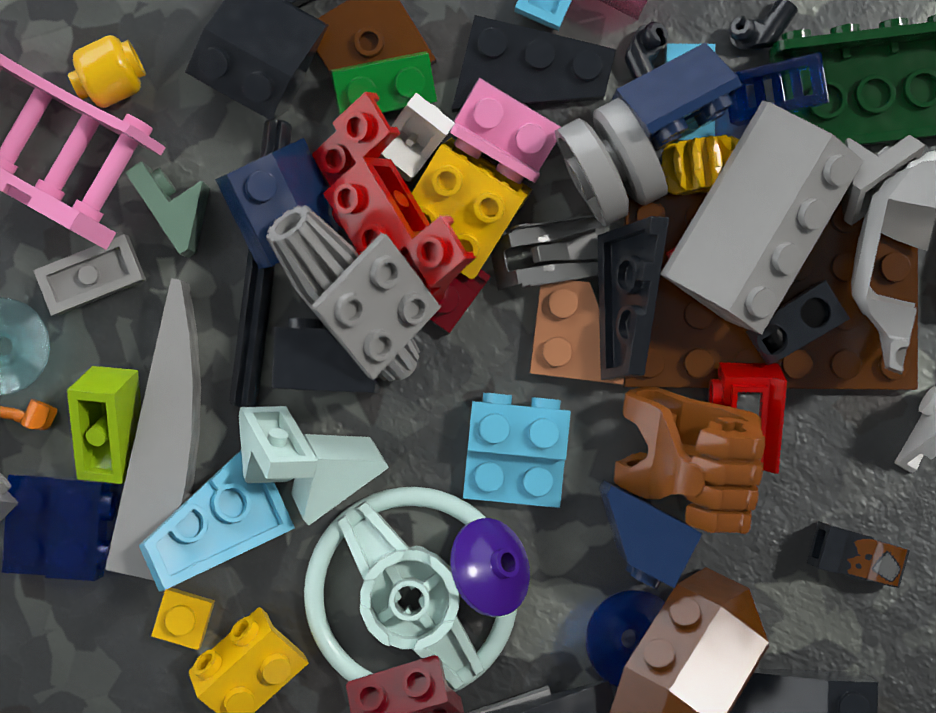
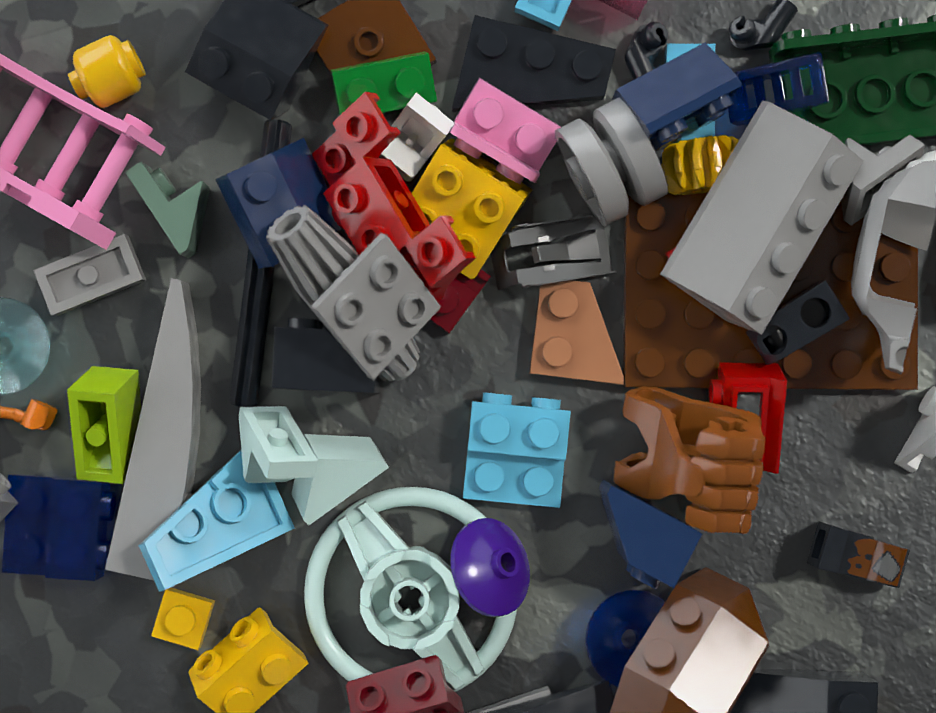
black wing [598,216,669,381] -> none

